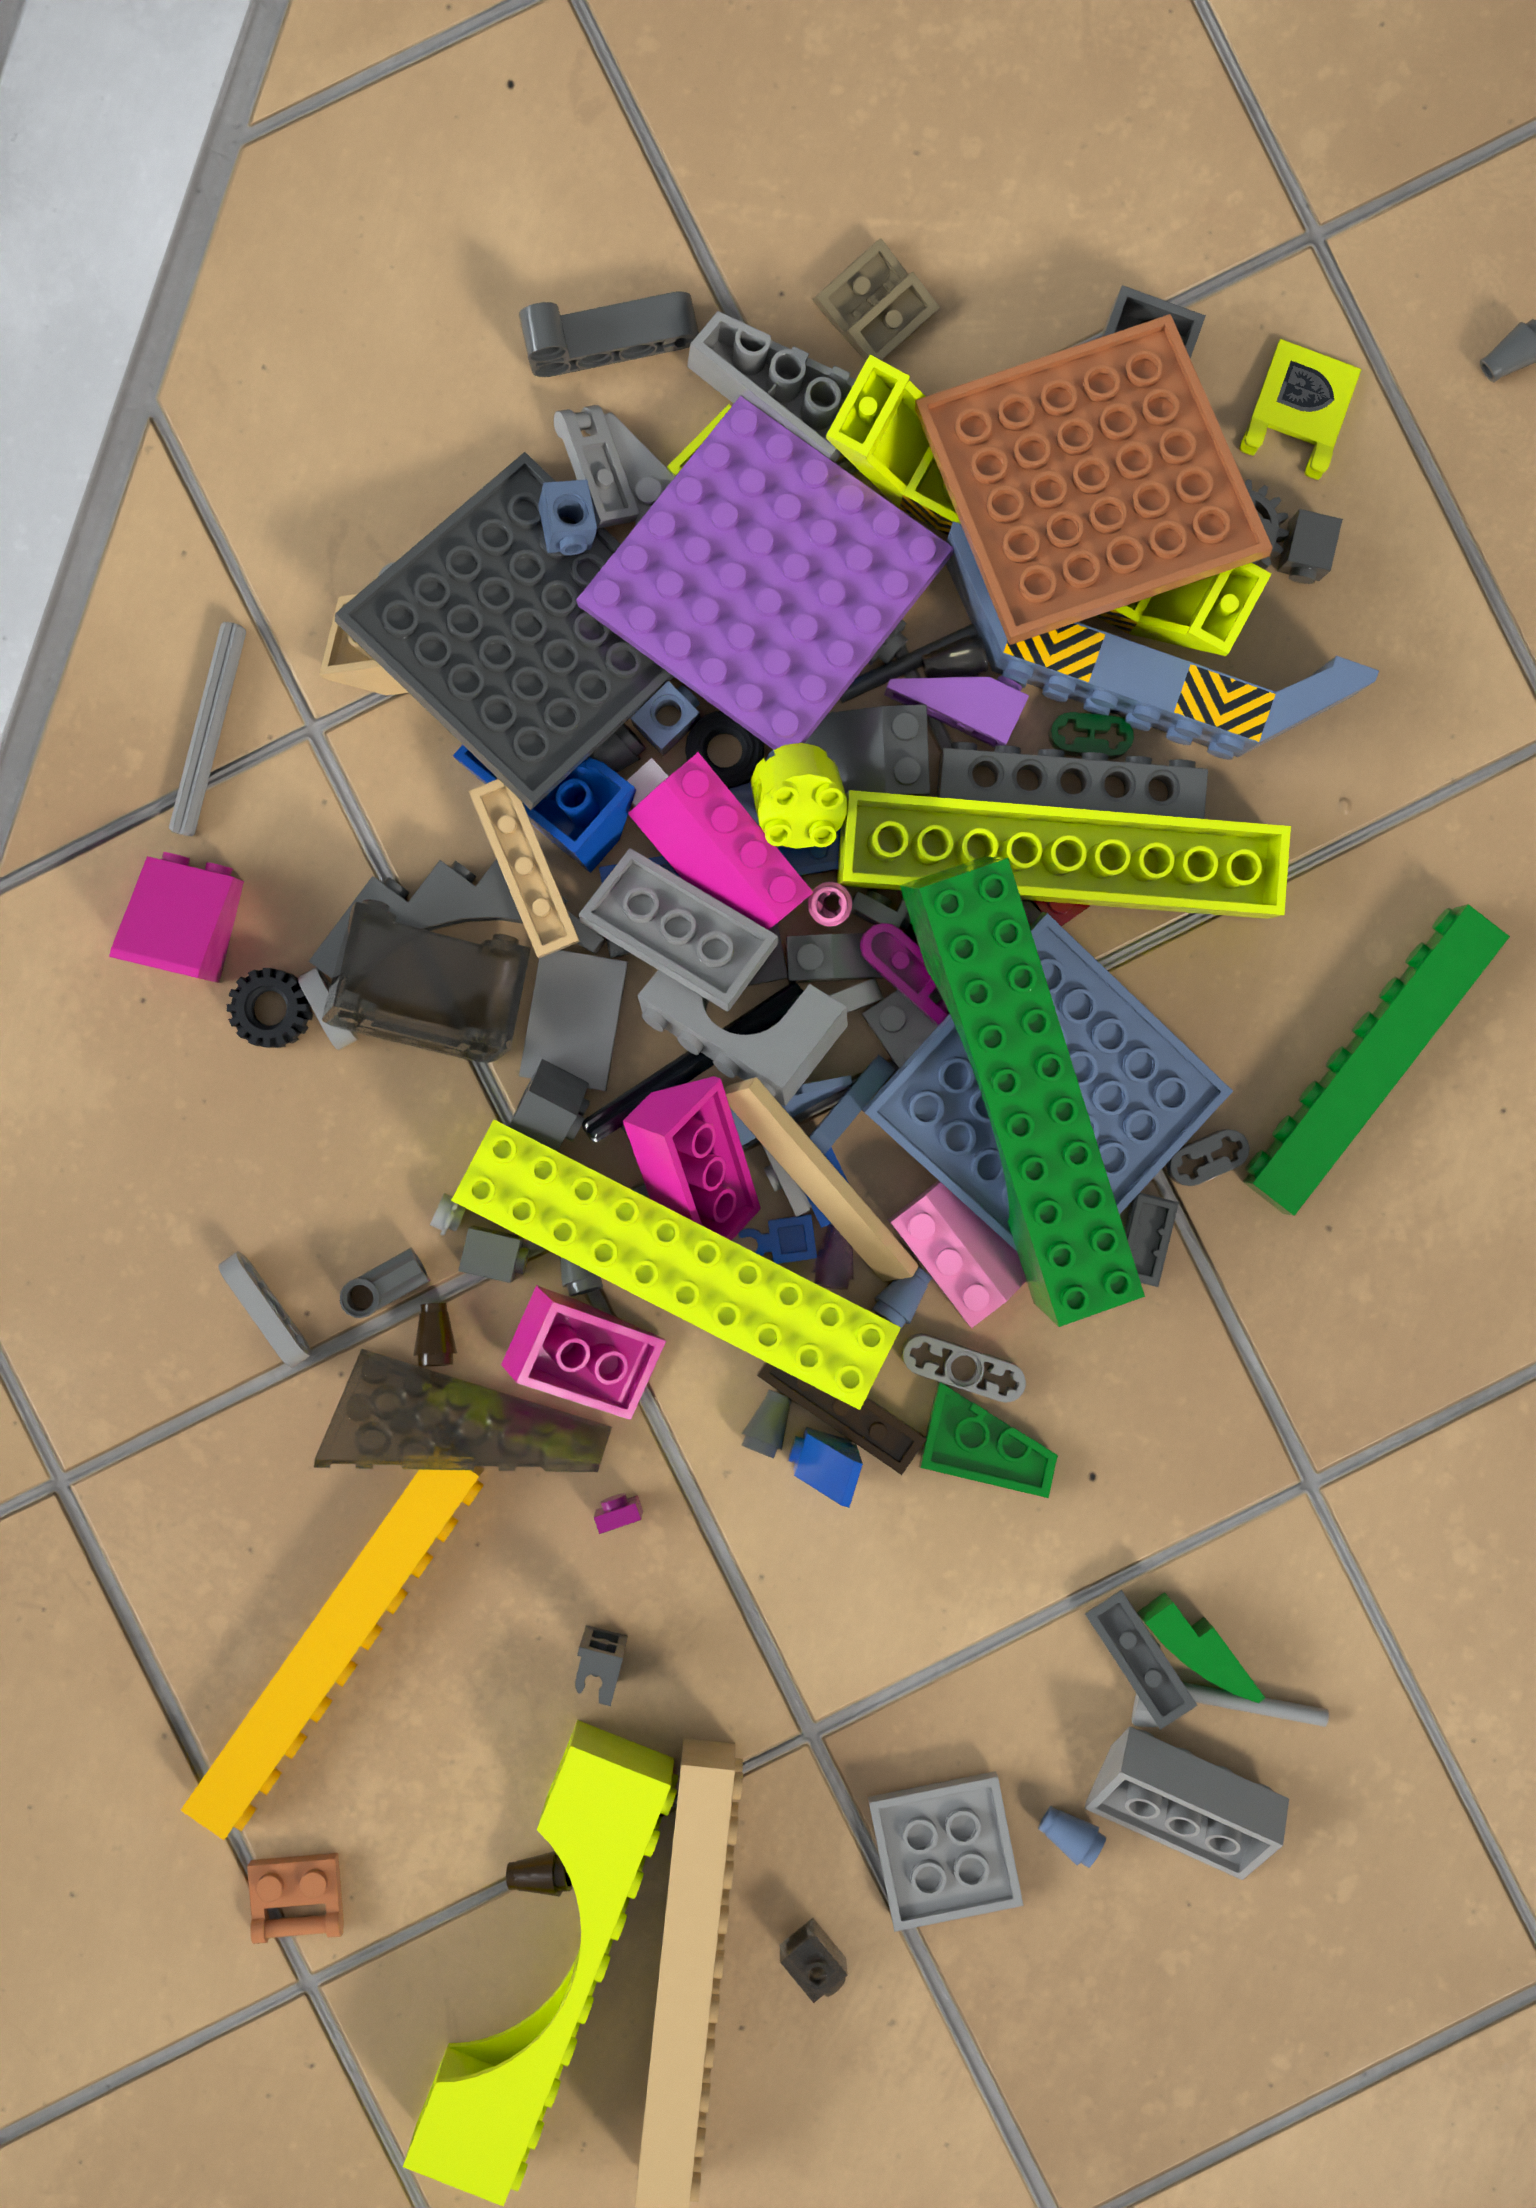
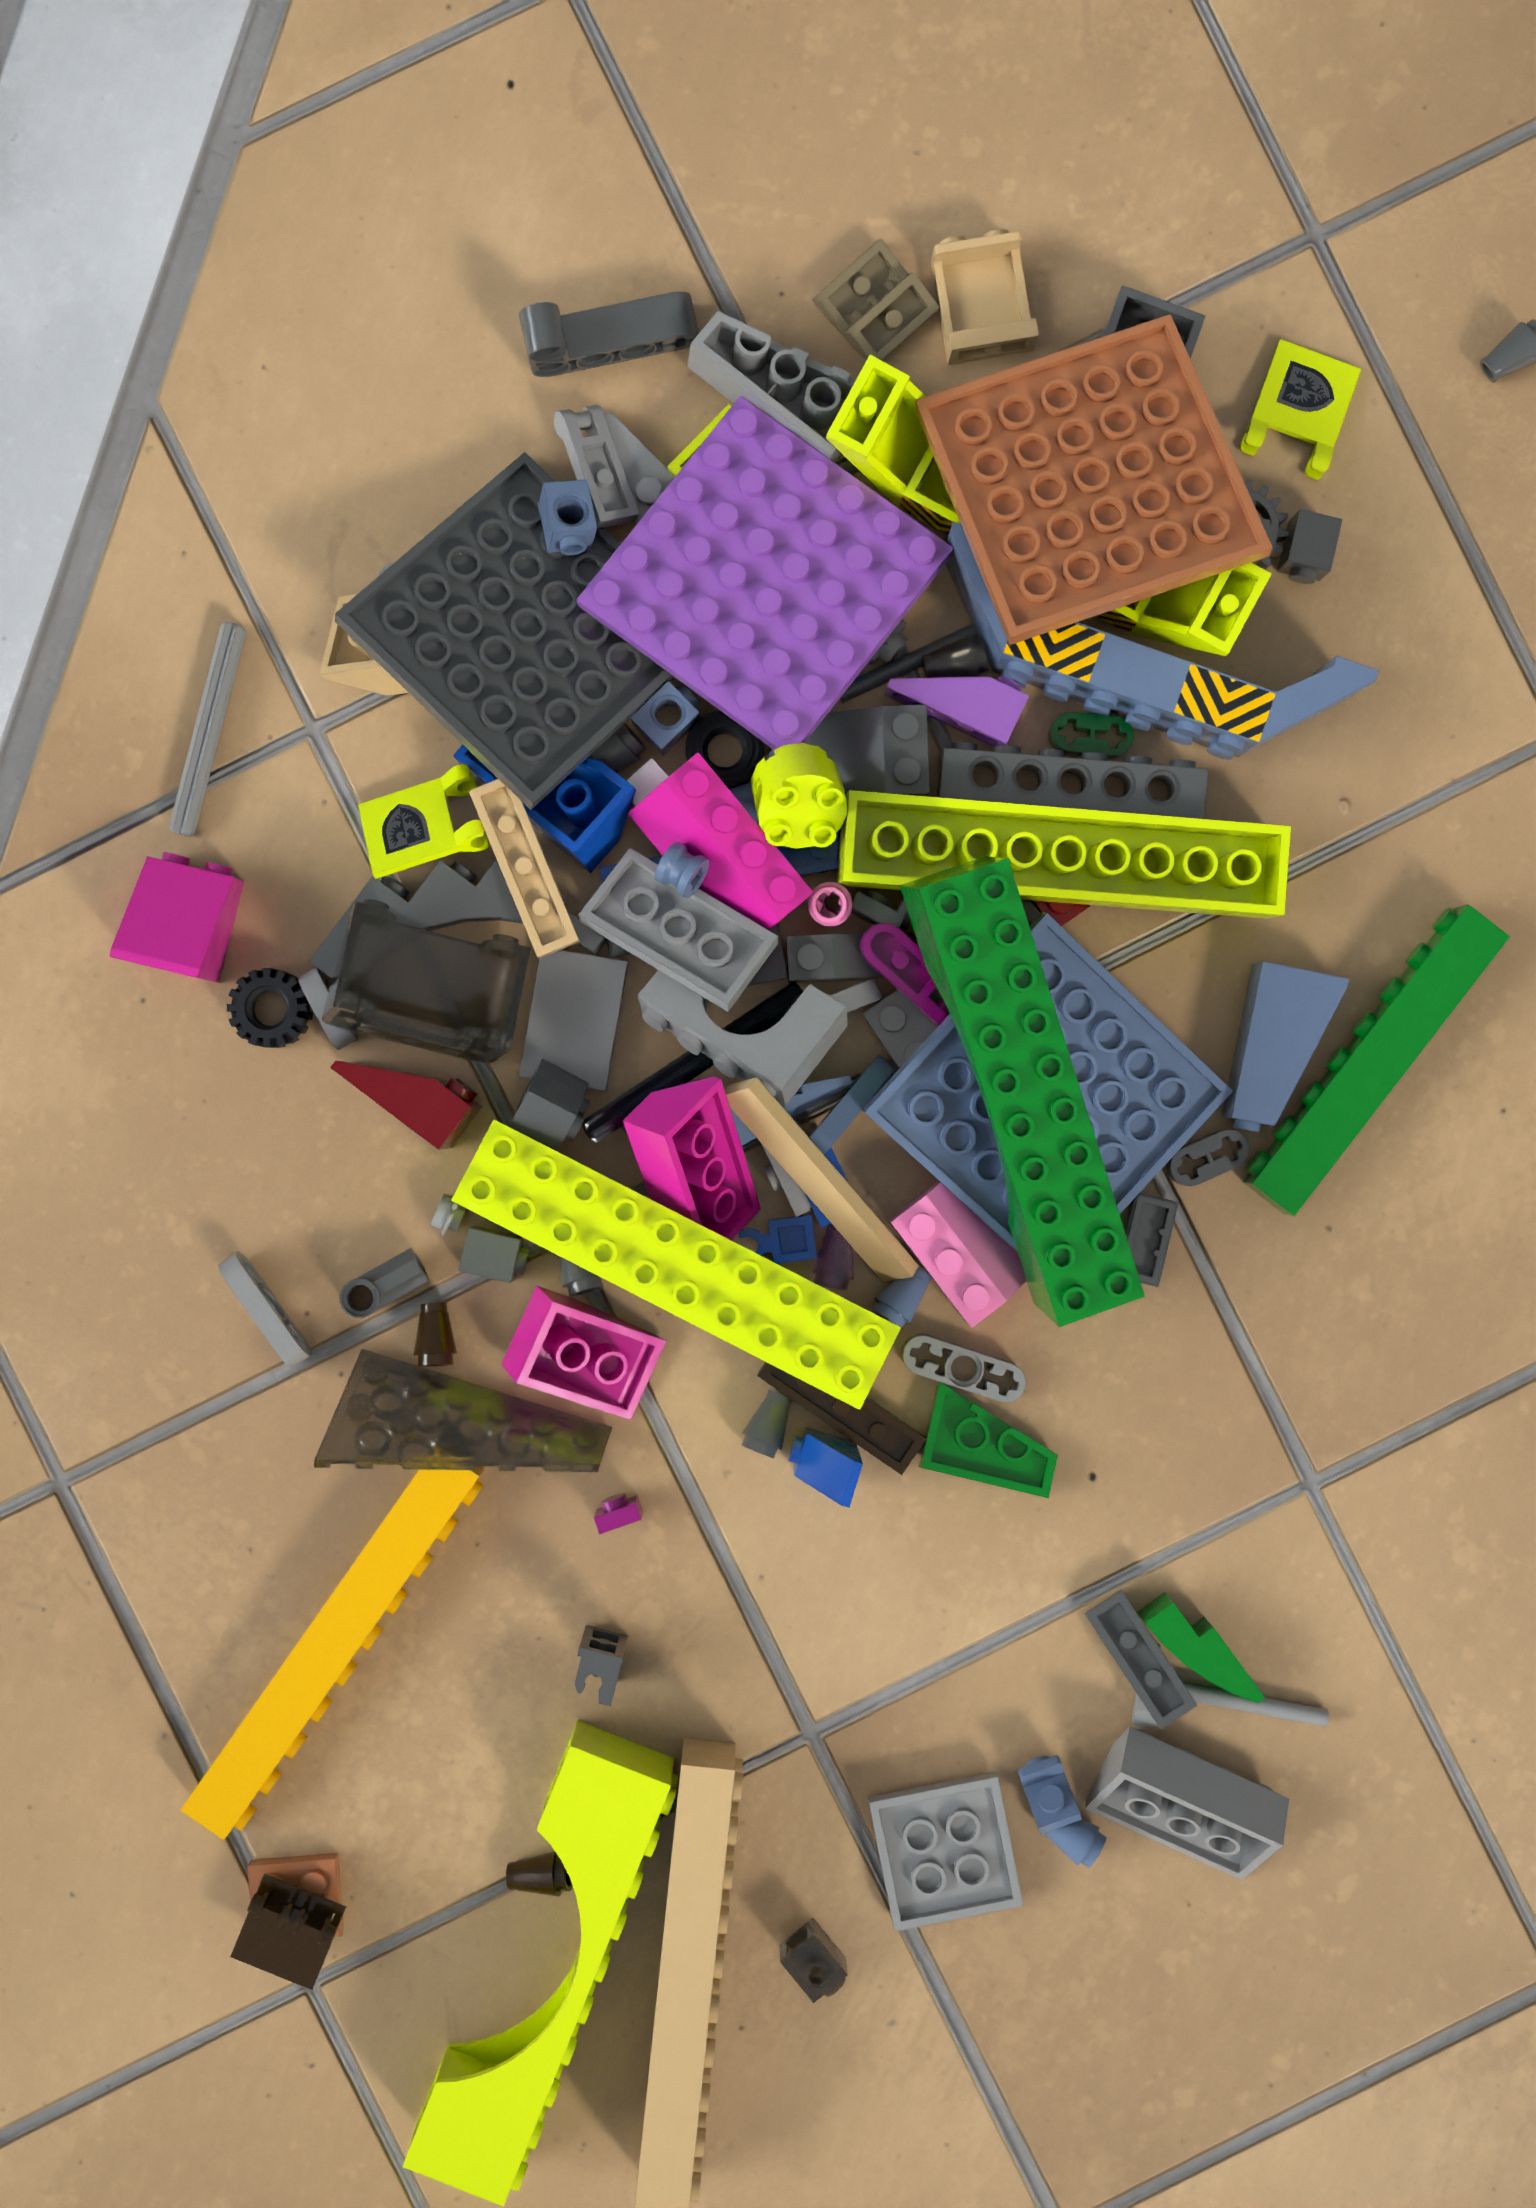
none -> dark brown hinge [230,1873,347,1990]
none -> dark red slope [330,1060,482,1150]
none -> neon yellow flag [358,764,490,879]
none -> sand blue wheel [655,842,710,899]
none -> tan panel [931,229,1039,365]
none -> sand blue bracket [1018,1755,1082,1834]
none -> sand blue slope [1222,961,1349,1133]

